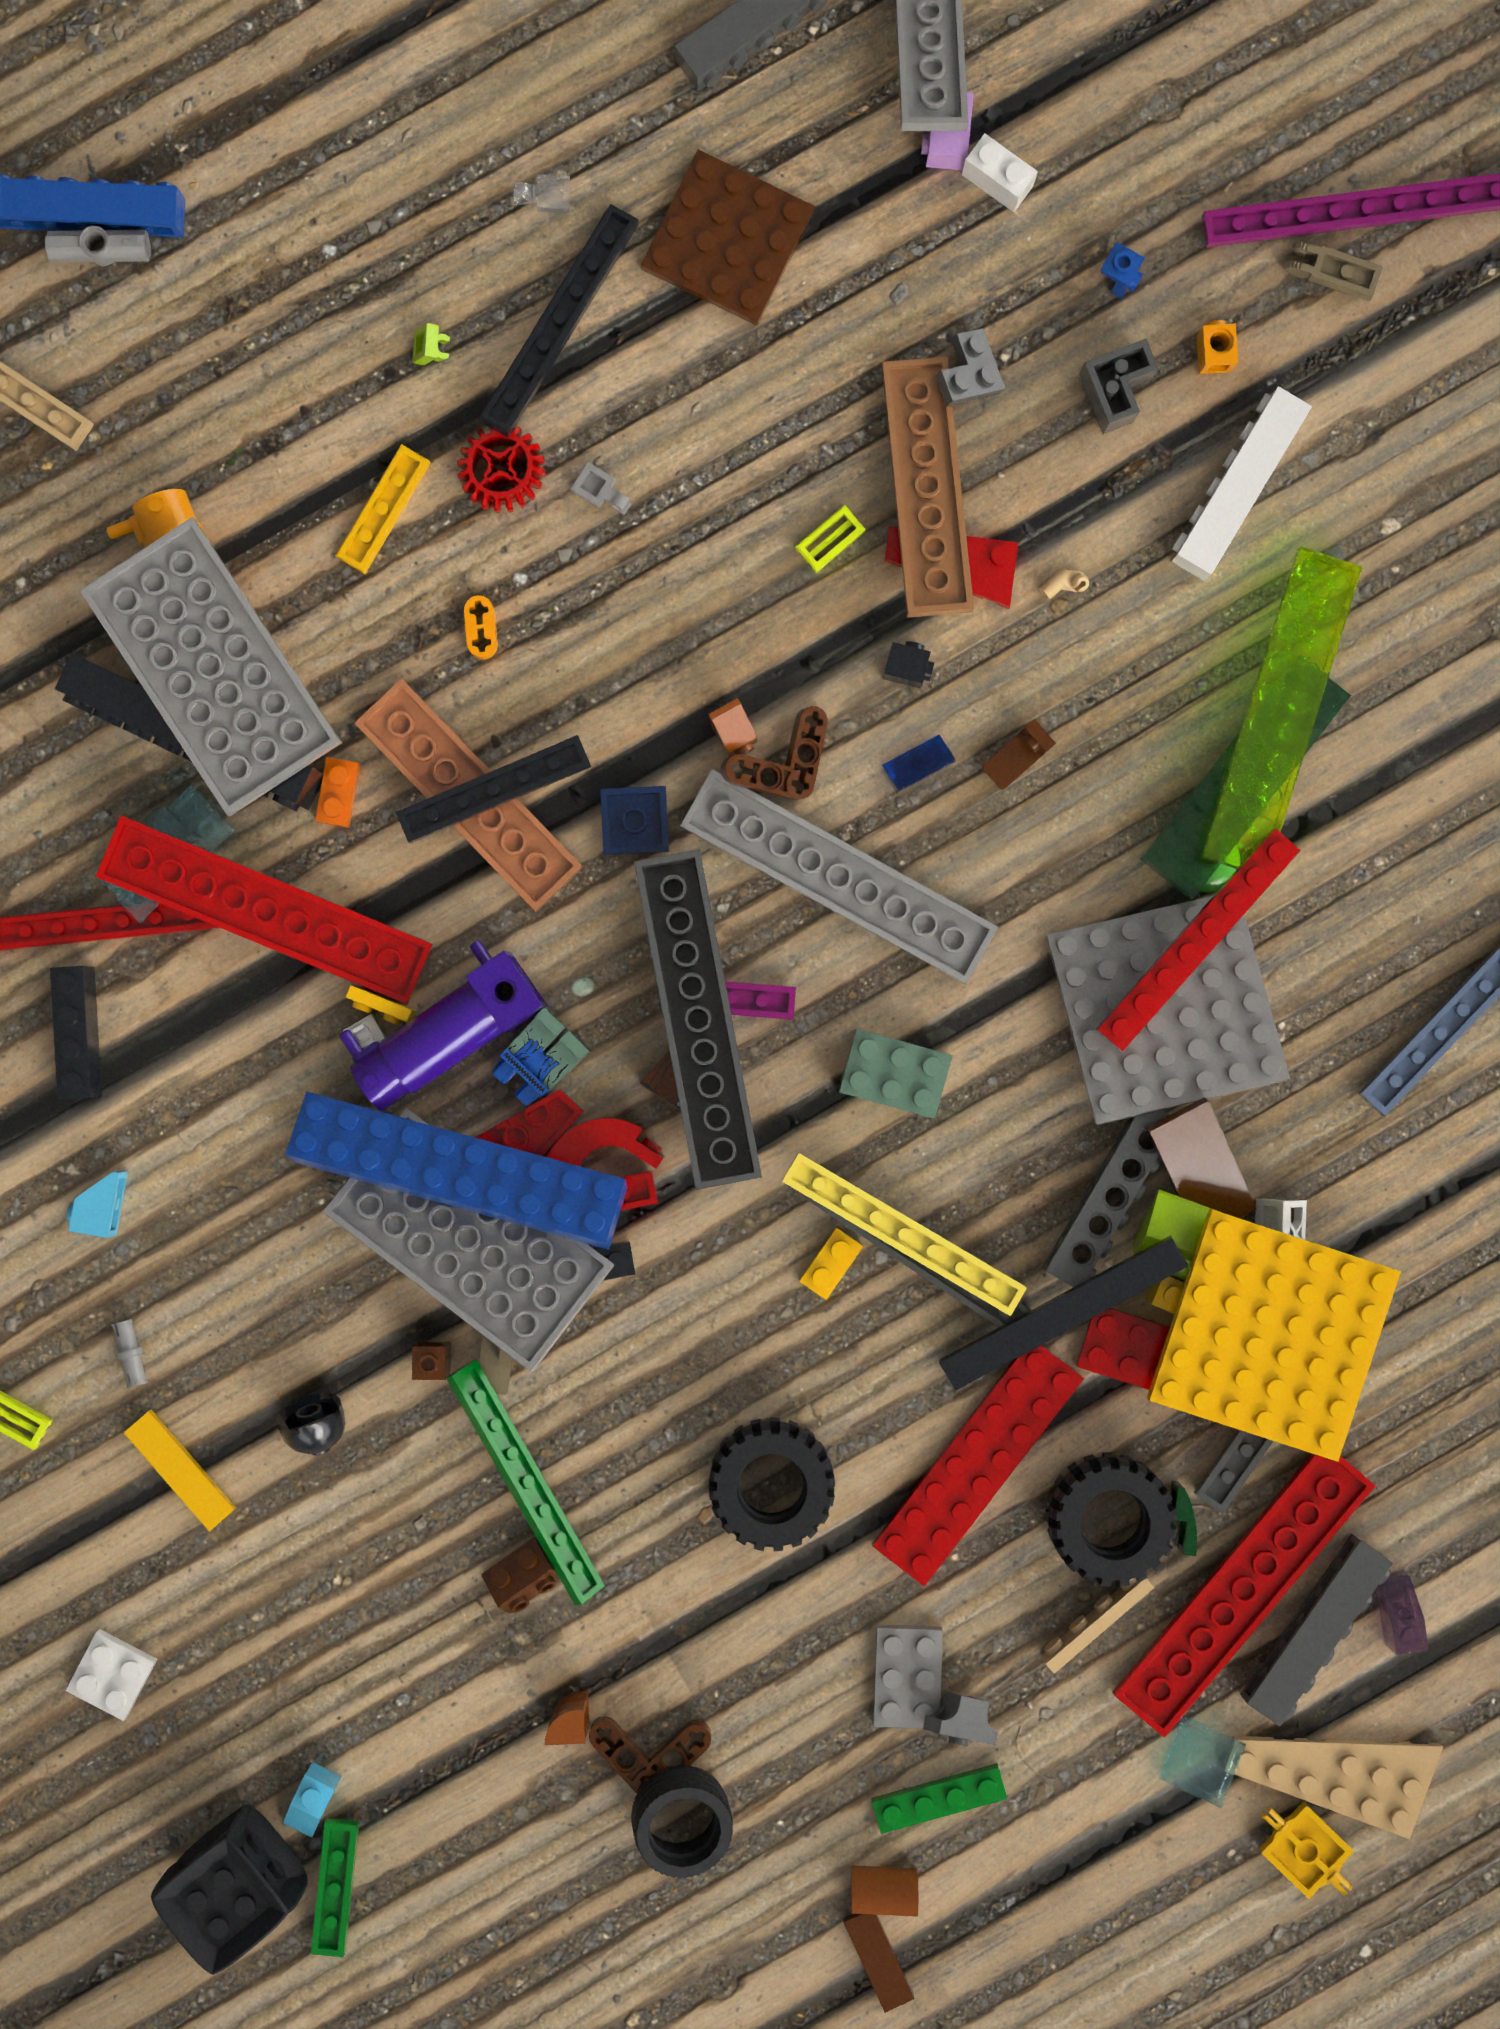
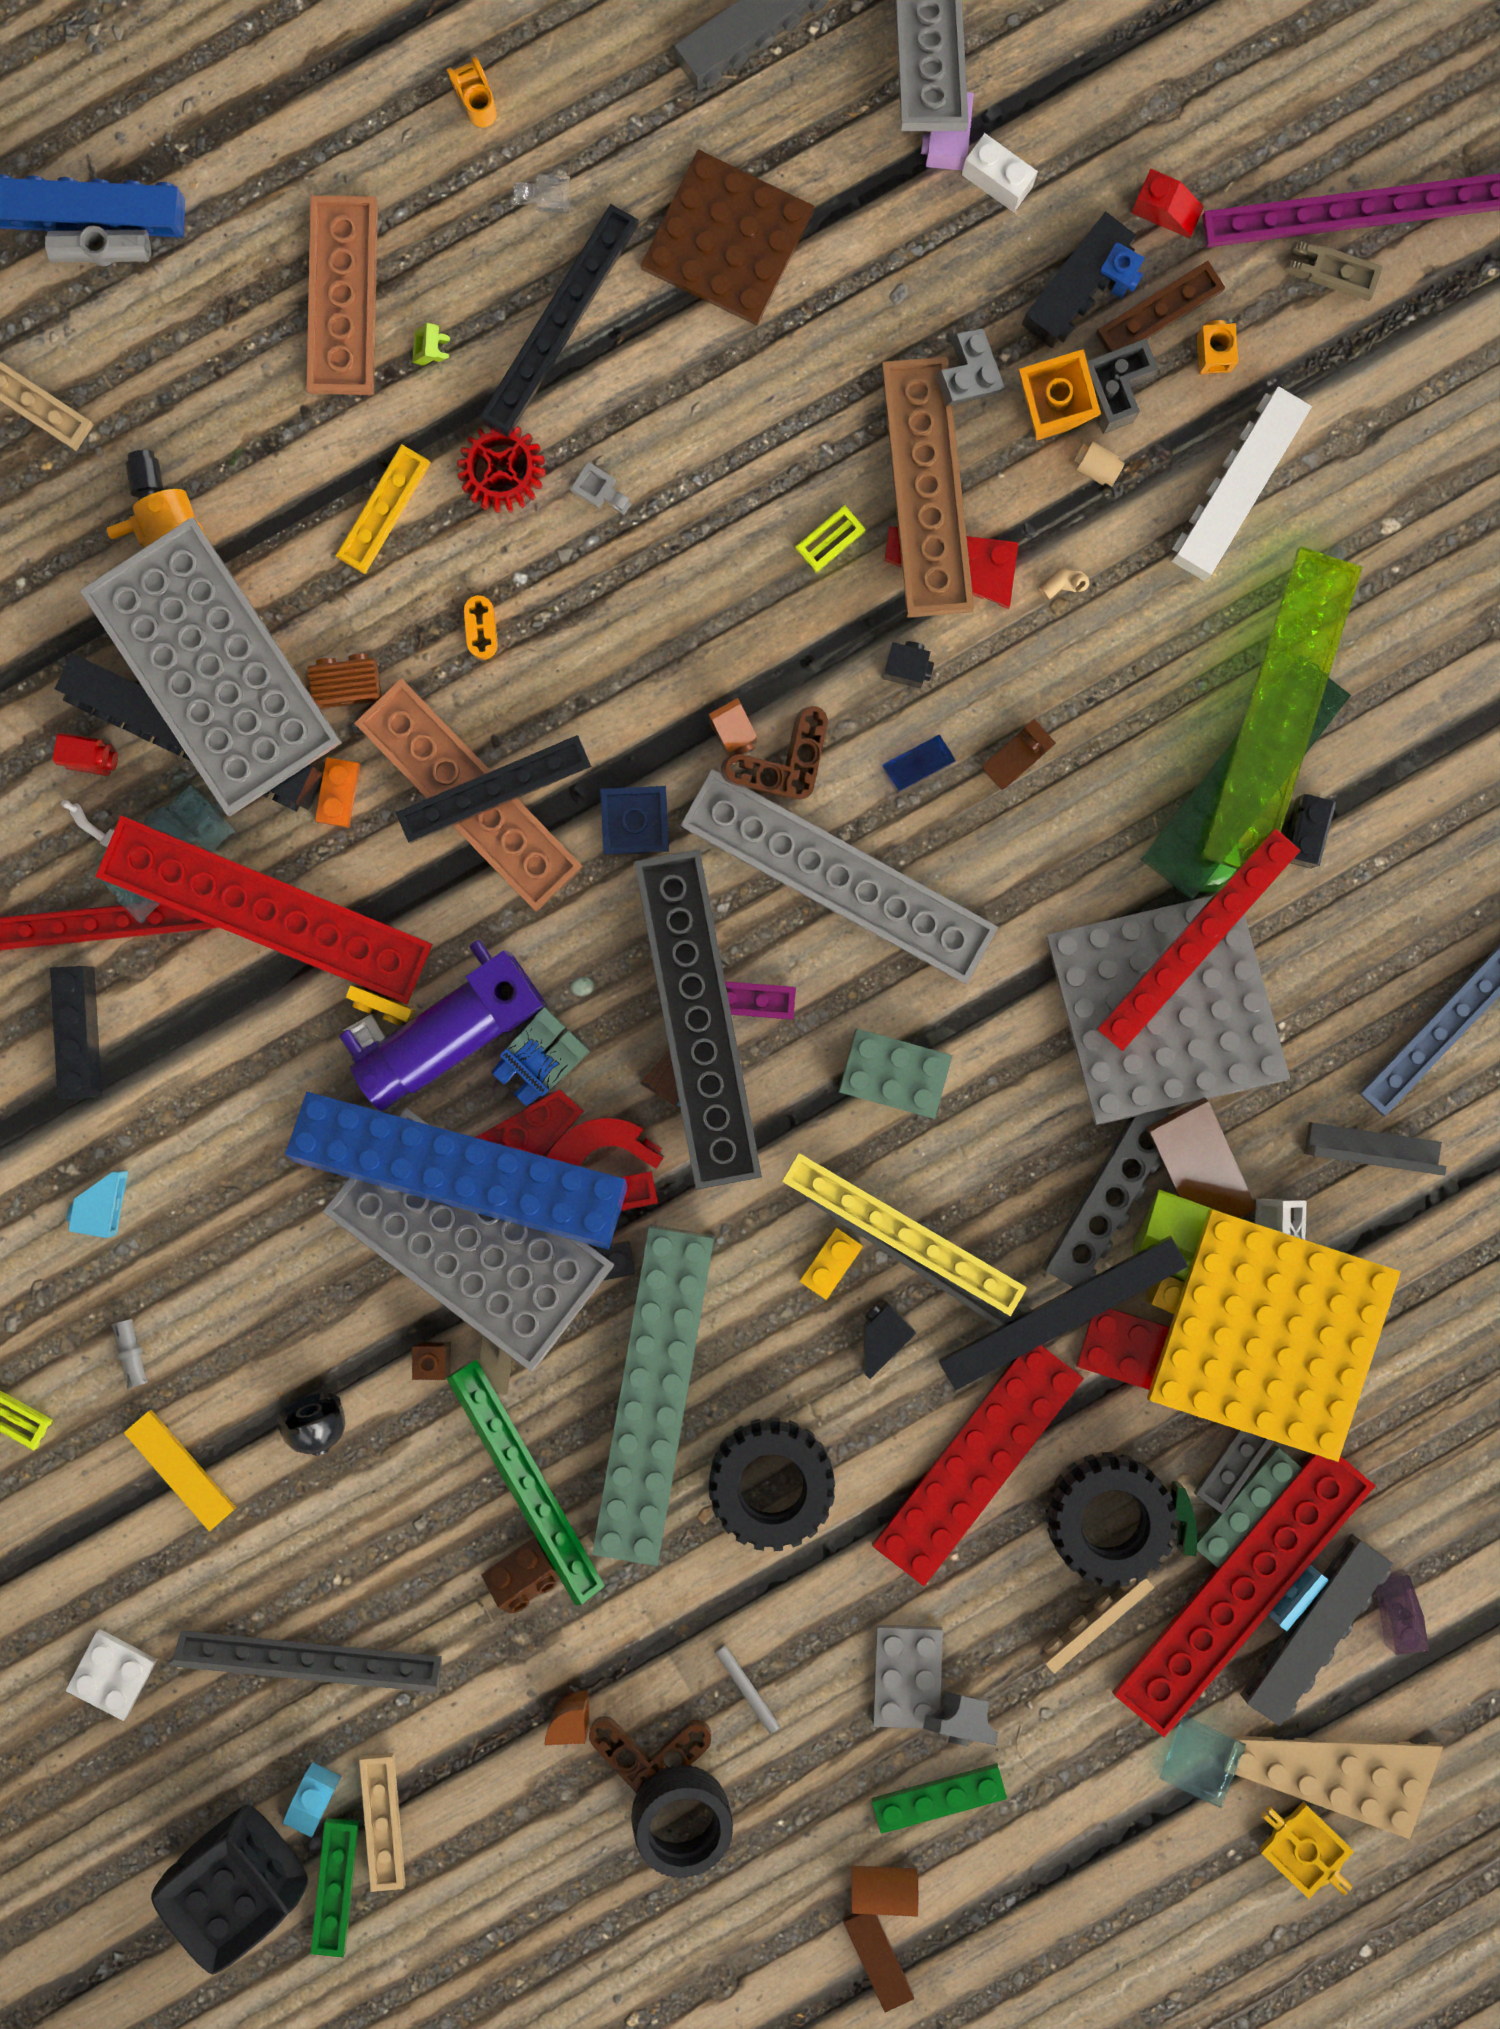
none -> red brick [52,732,118,776]
none -> white piece [61,800,114,847]
none -> black brick [125,450,164,500]
none -> dark grey plate [173,1630,442,1693]
none -> nougat plate [307,195,378,395]
none -> dark orange brick [308,653,382,709]
none -> tan plate [359,1753,406,1892]
none -> light orange piece [446,56,497,128]
none -> sand green brick [592,1224,715,1566]
none -> light grey bar [714,1644,780,1734]
none -> black slope [863,1301,916,1379]
none -> light orange slope [1019,349,1101,441]
none -> black brick [1022,211,1136,348]
none -> tan brick [1074,441,1125,486]
none -> reddish brown plate [1096,260,1225,353]
none -> red slope [1131,168,1204,239]
none -> sand green plate [1197,1446,1302,1568]
none -> medium azure plate [1268,1564,1329,1631]
none -> black brick [1286,794,1336,869]
none -> dark grey fence [1304,1122,1447,1176]

